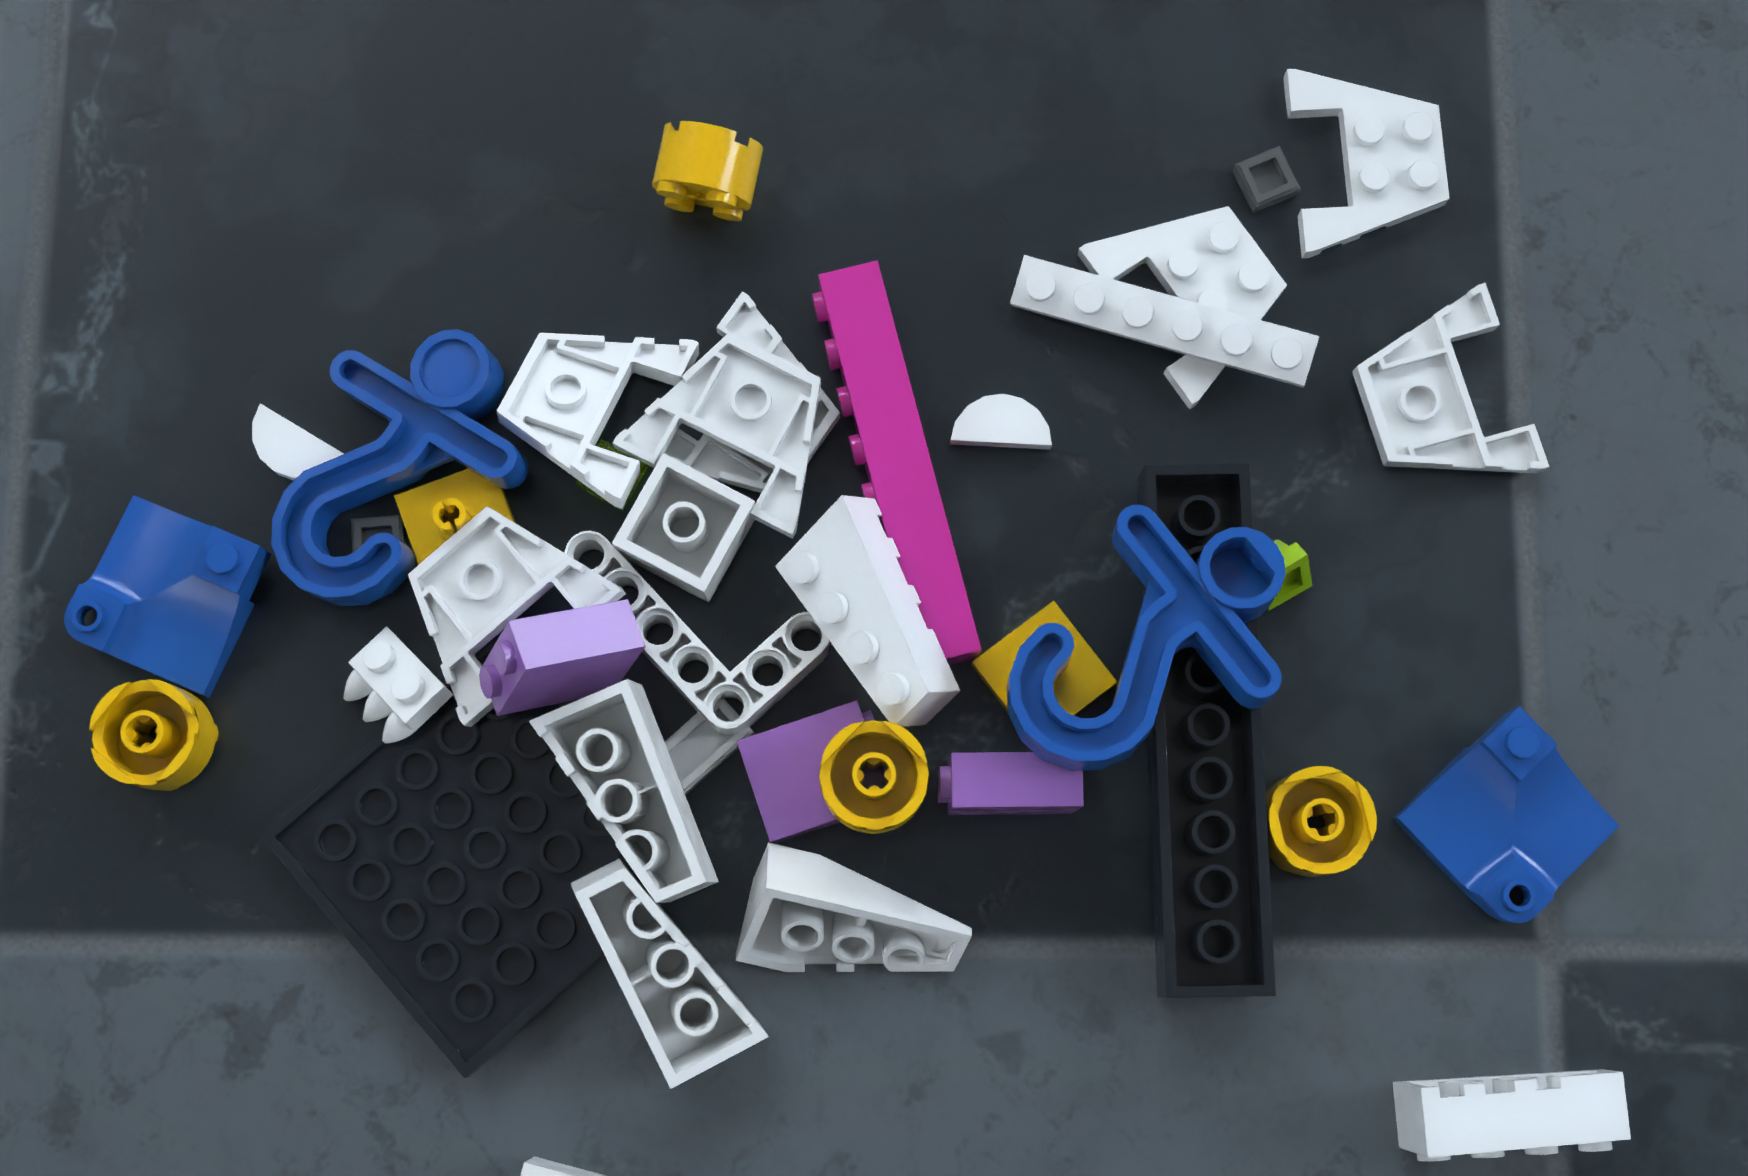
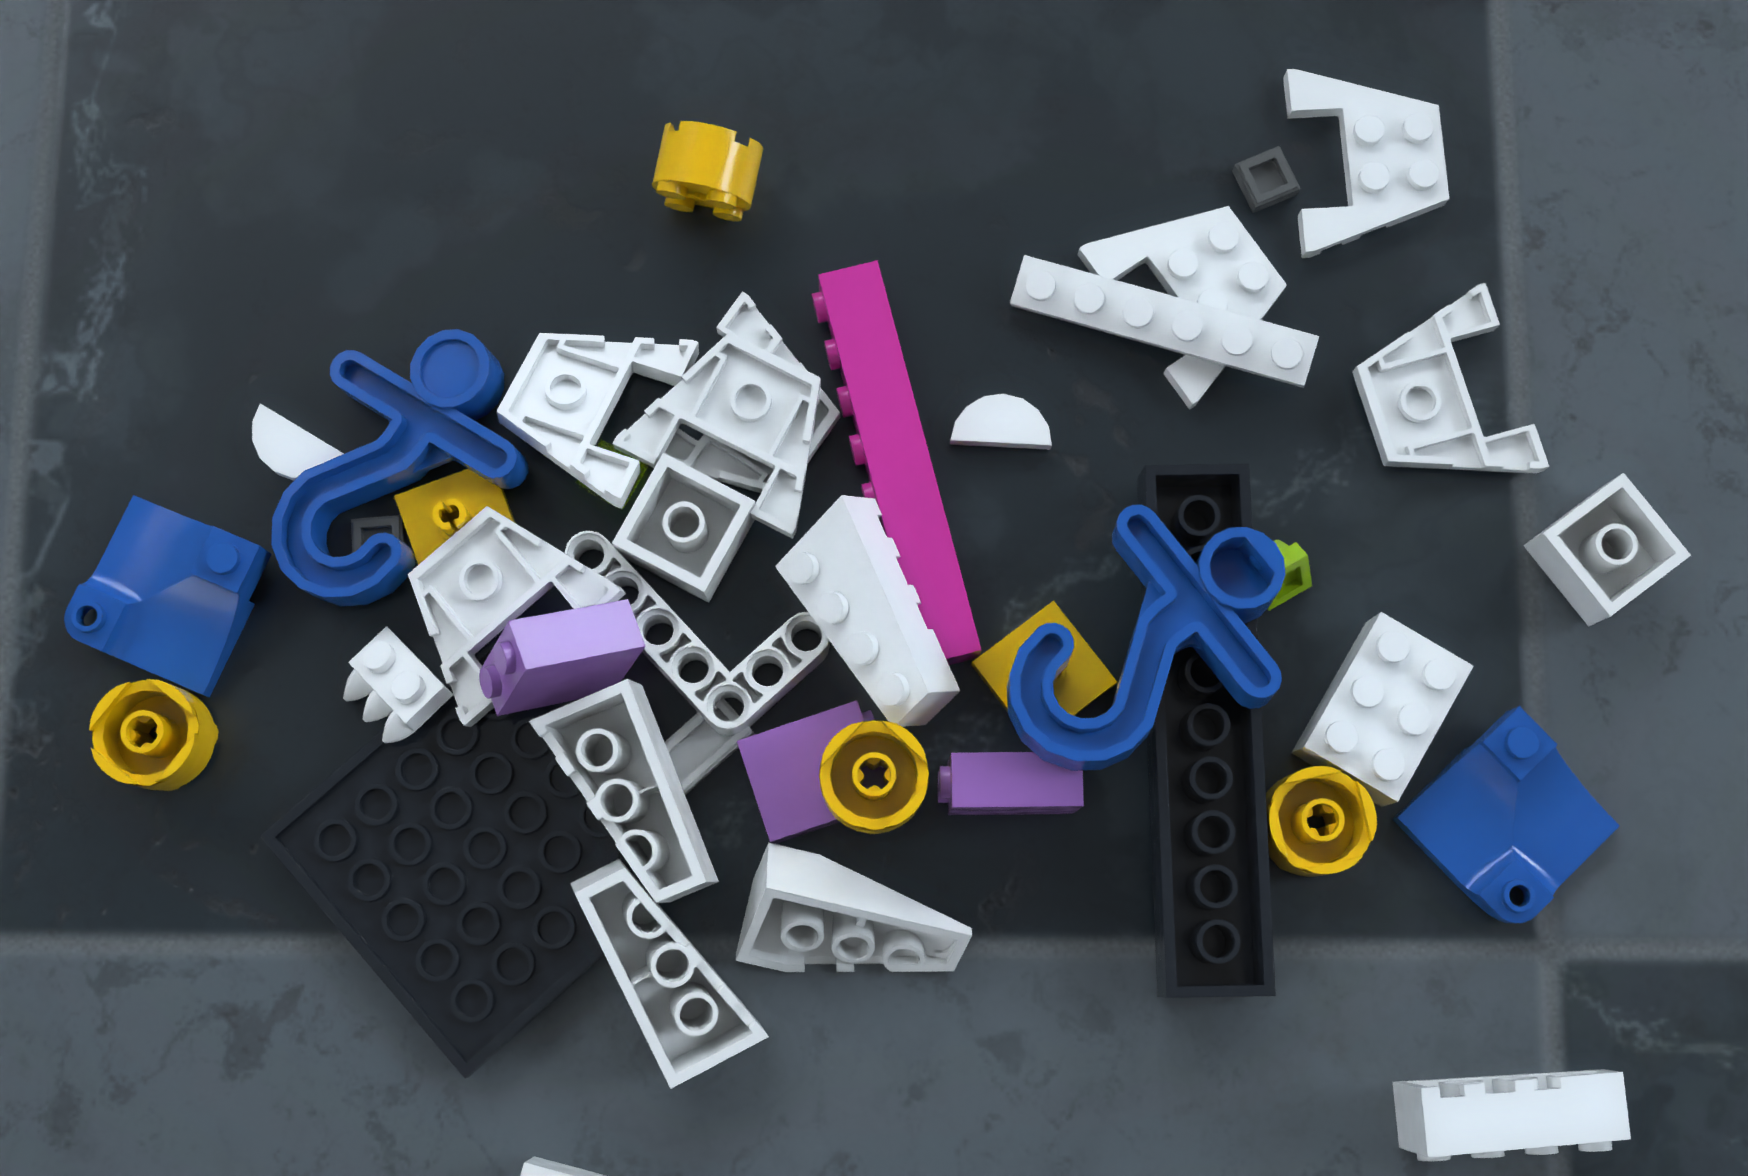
none -> white brick [1291,612,1474,807]
none -> white brick [1523,473,1691,627]

